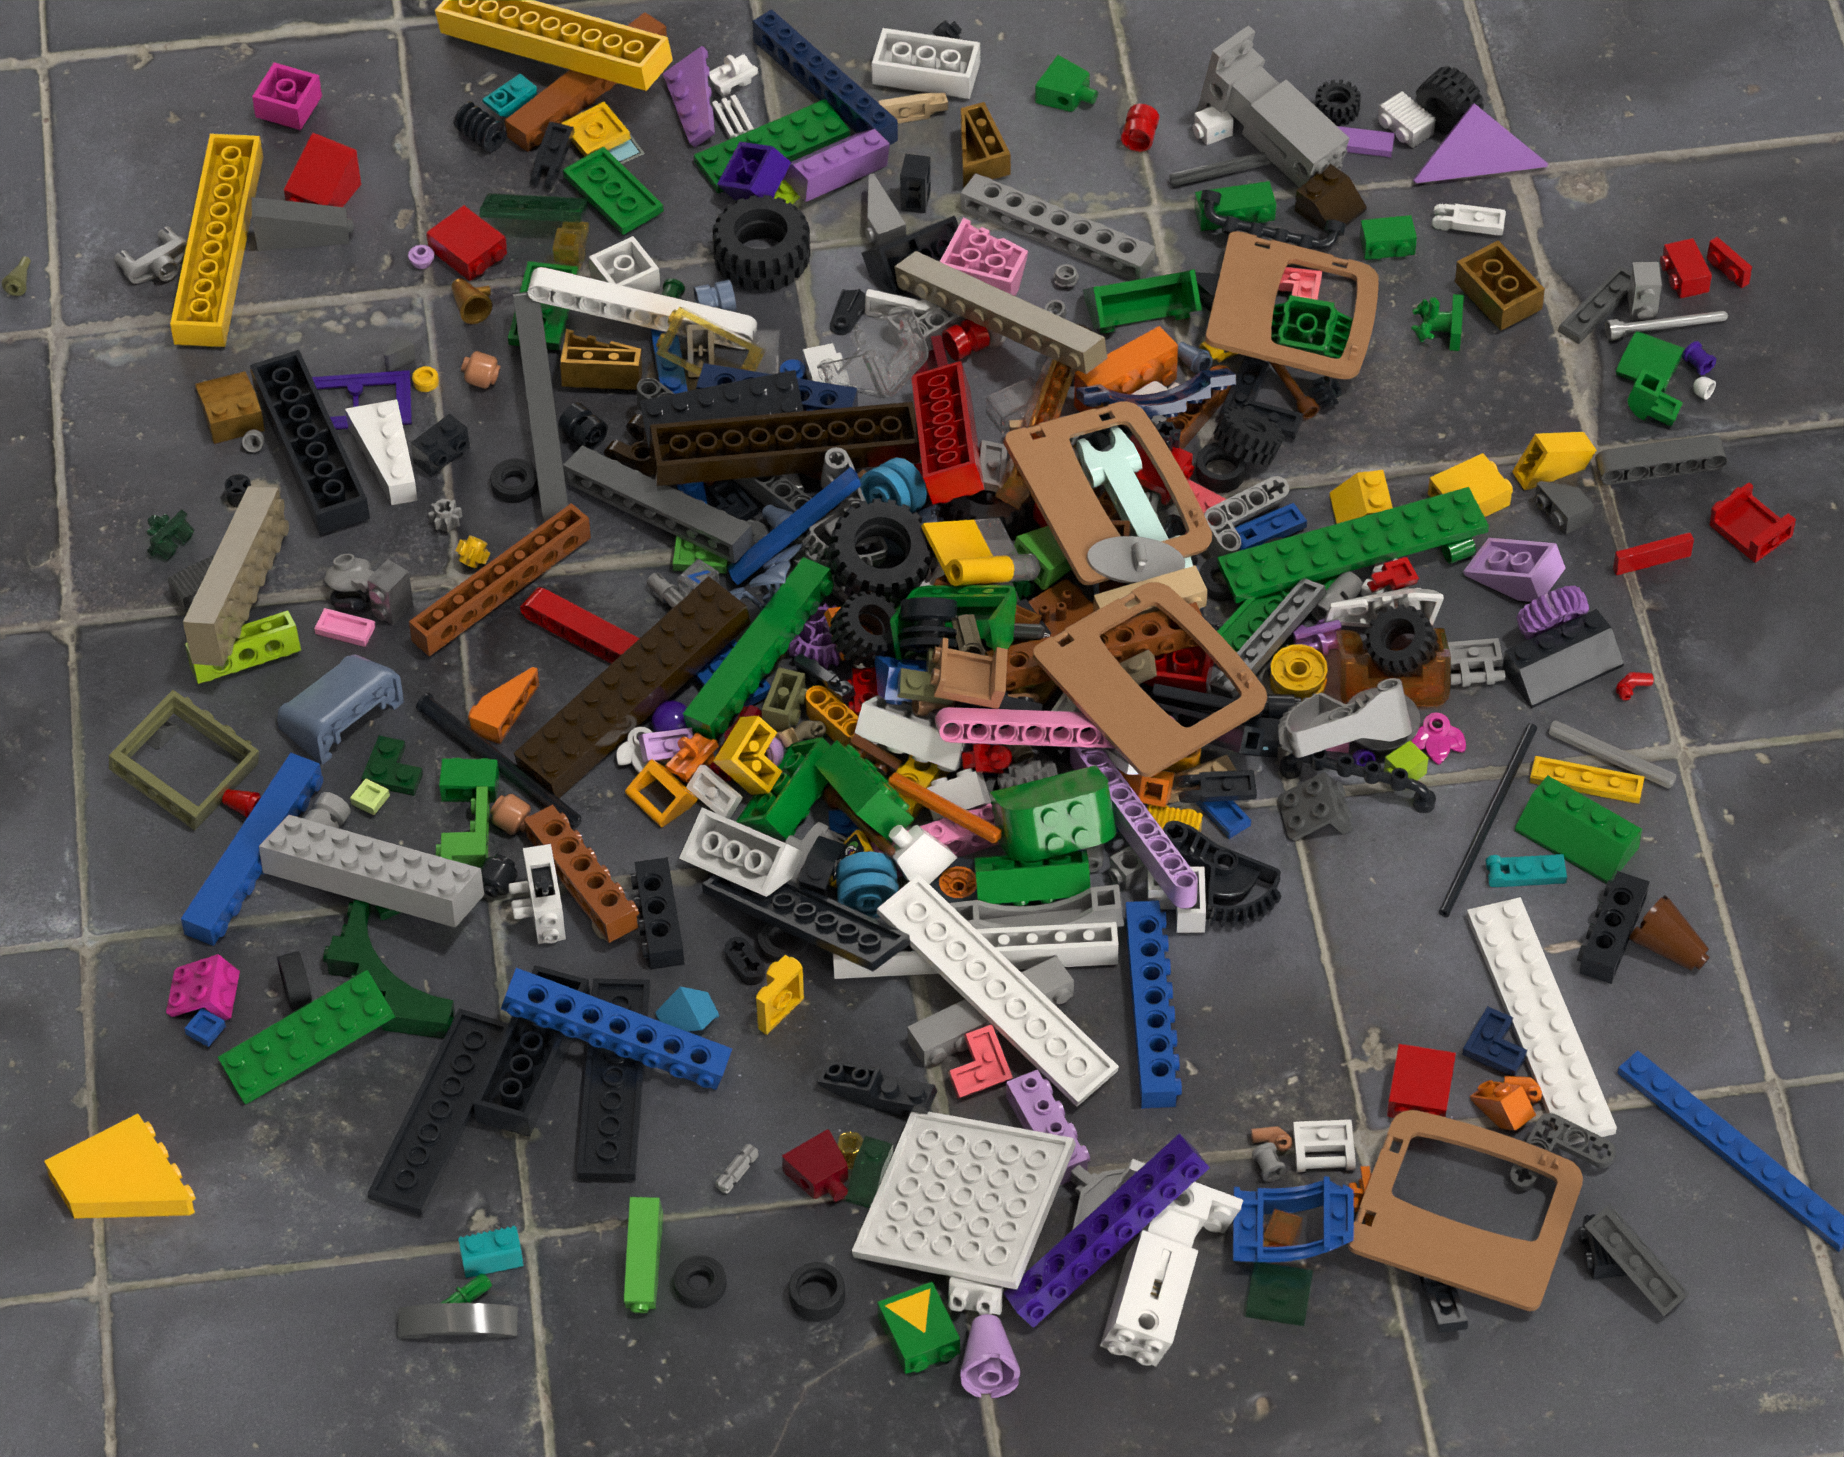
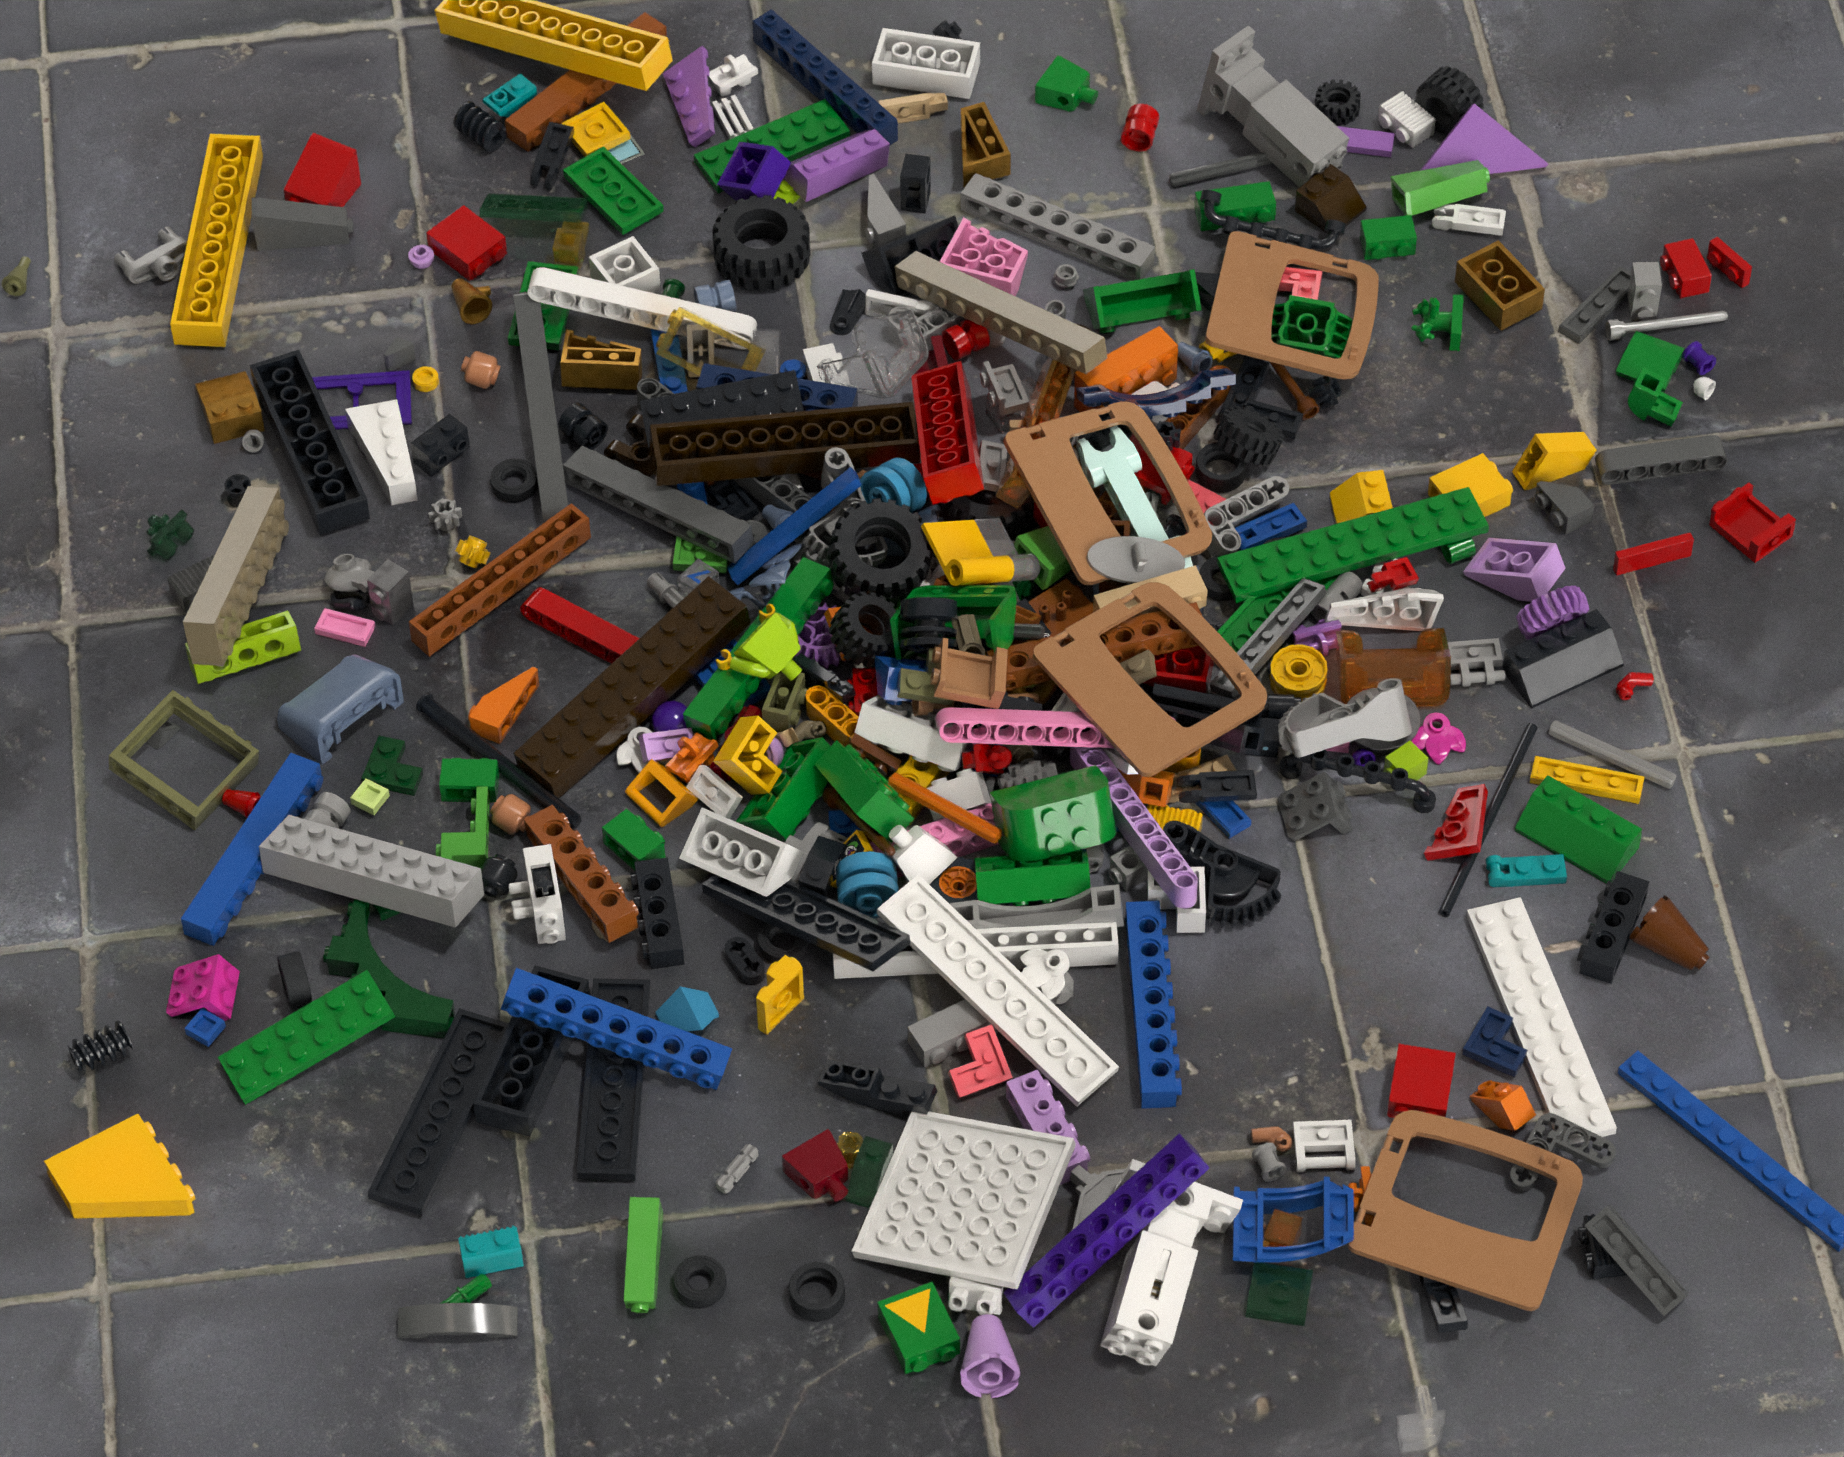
dark pink brick [252,63,322,130] -> none
white brick [1193,107,1233,146] -> none
black tyre [1365,604,1439,680] -> none
orange arm [1504,1076,1542,1103] -> none
none -> black piece [68,1021,133,1075]
none -> green brick [602,808,666,871]
none -> lime torso [715,604,802,681]
none -> light grey bracket [980,361,1030,416]
none -> white plate [1020,948,1070,1000]
none -> bright green slope [1391,160,1490,216]
none -> clear brick [1395,1385,1446,1457]
none -> red wing [1424,784,1488,861]

